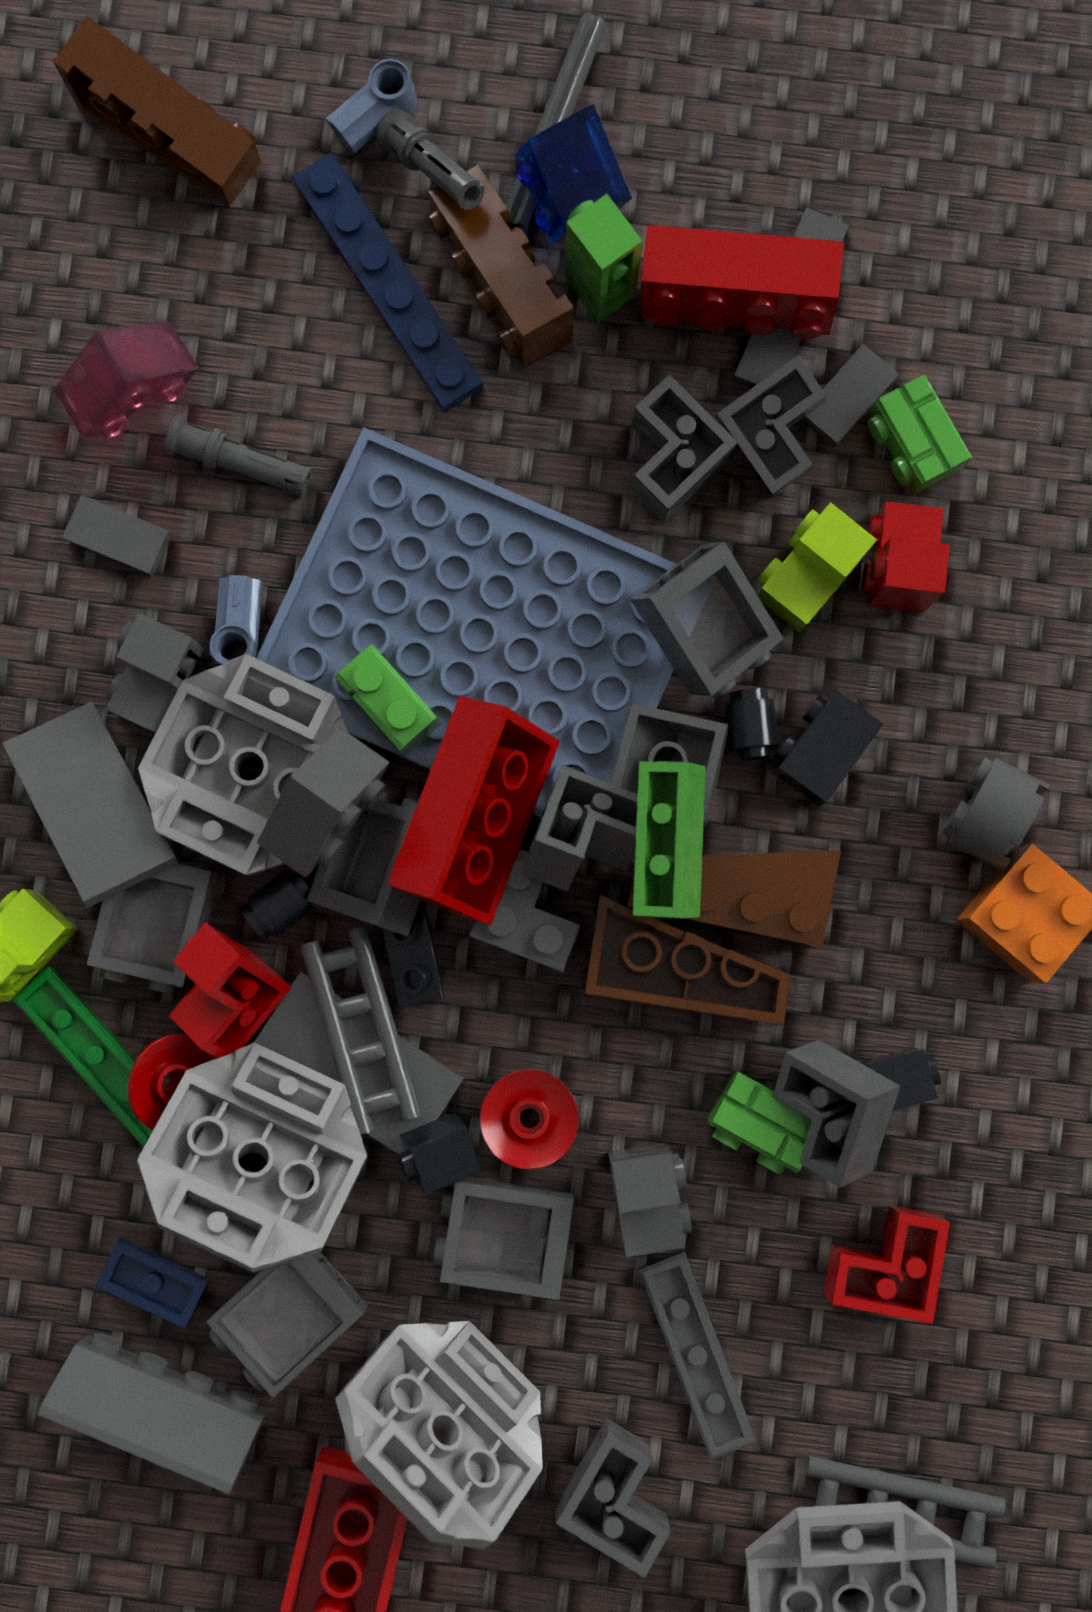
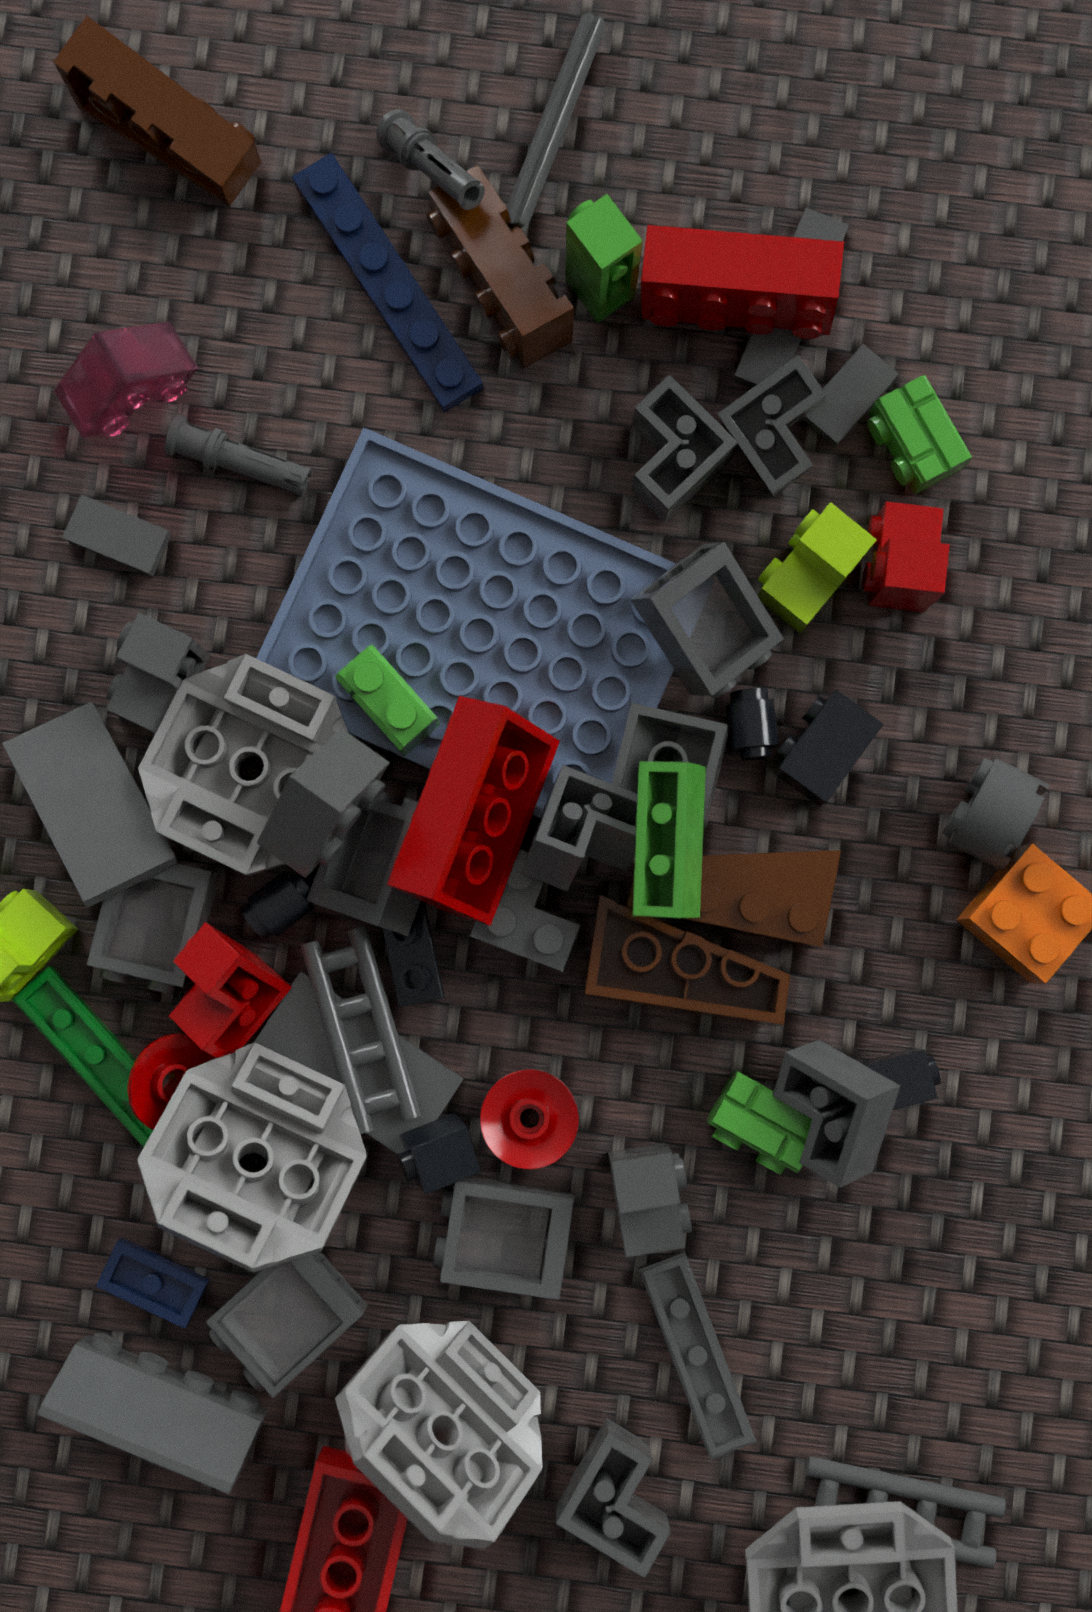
sand blue piece [210,575,263,666] -> none
sand blue piece [326,59,418,154] -> none
clear blue slope [514,104,632,244] -> none
red brick [823,1205,950,1324] -> none

